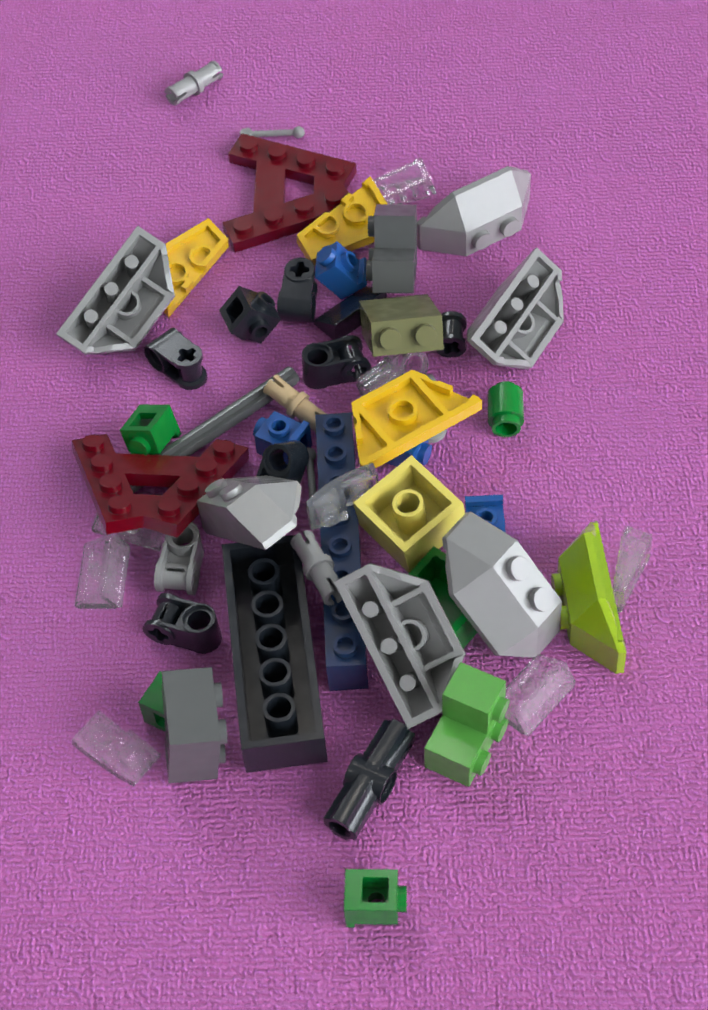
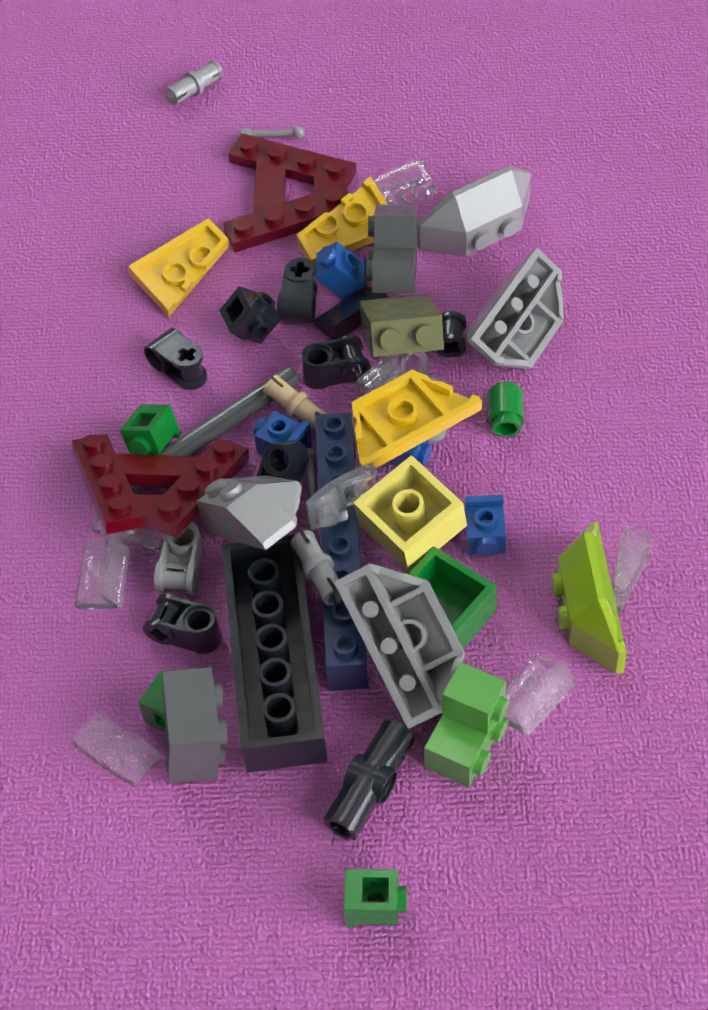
light grey wedge [56,226,175,355] -> none
light grey wedge [442,512,562,658] -> none

